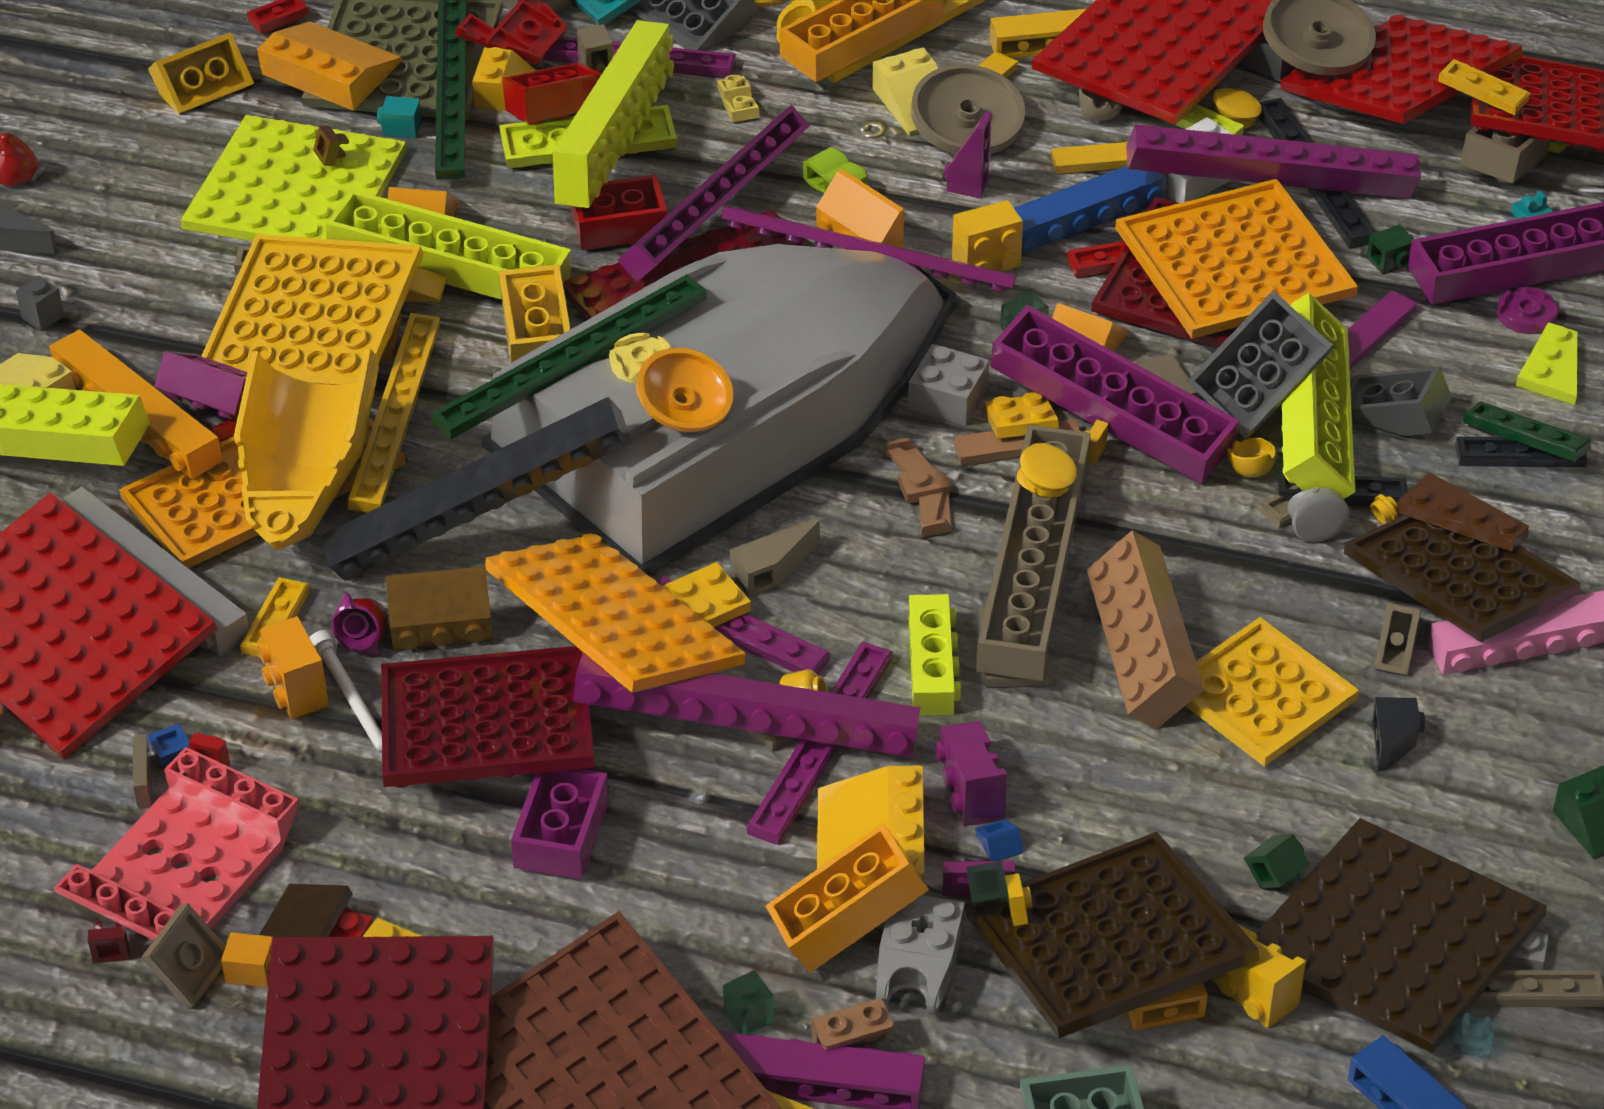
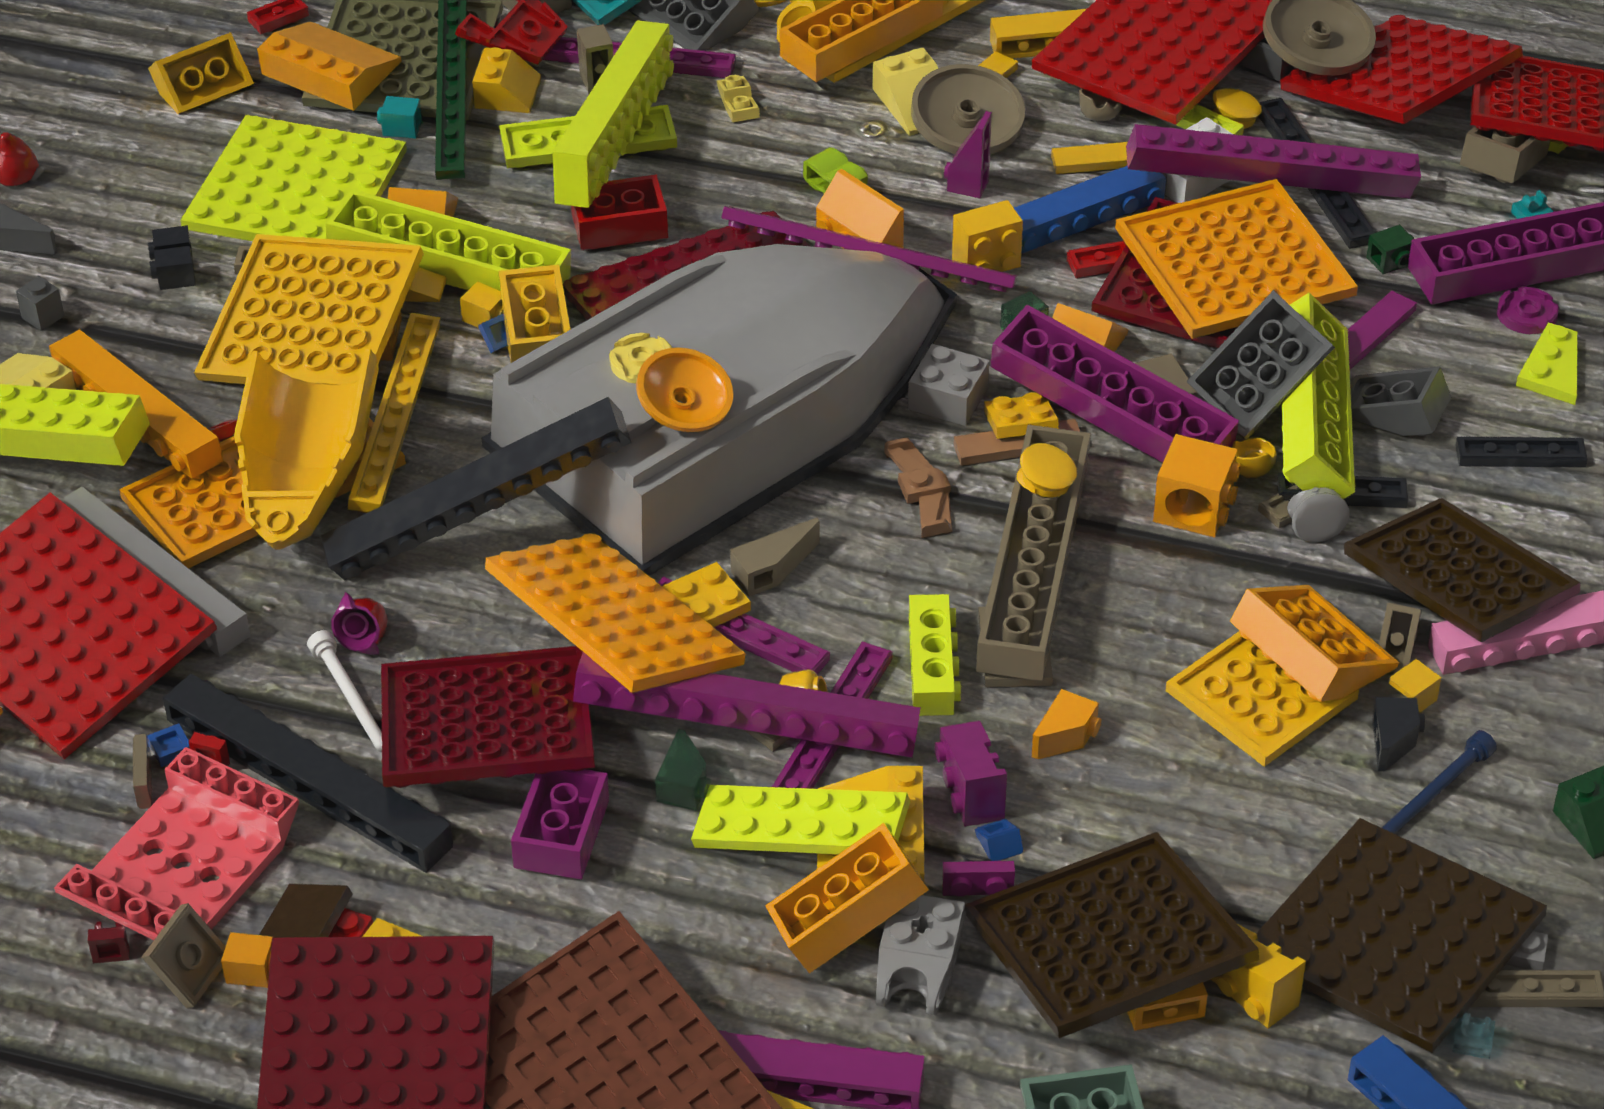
magenta brick [154,351,247,419] -> none
yellow tile [240,577,310,658] -> none
light orange brick [257,616,329,720] -> none
reddish brown tile [313,126,349,166] -> none
pearl gold slope [385,566,493,651] -> none
dark green plate [431,274,707,439] -> none
red brick [502,62,602,125] -> none
magenta brick [617,104,810,282] -> none
clear green brick [723,970,774,1035] -> none
medium nougat bracket [812,998,894,1051] -> none
clear green brick [966,861,1009,907] -> none
yellow plate [1005,873,1033,926] -> none
yellow plate [1085,419,1108,465] -> none
medium nougat brick [1087,530,1204,729] -> none
dark green brick [1244,834,1310,888] -> none
yellow plate [1370,494,1398,525] -> none
reddish brown wing [1396,472,1529,552] -> none
yellow tile [1438,59,1530,115] -> none
dark green tile [1463,401,1592,462] -> none
none -> black piece [148,225,196,290]
none -> black brick [163,674,453,873]
none -> yellow brick [460,282,504,328]
none -> blue plate [478,314,508,353]
none -> clear green slope [655,729,711,811]
none -> neon yellow plate [691,785,910,854]
none -> light orange slope [1031,689,1102,759]
none -> light orange brick [1153,434,1241,538]
none -> light orange slope [1230,585,1400,702]
none -> dark blue piece [1382,730,1497,834]
none -> yellow panel [1389,659,1442,712]

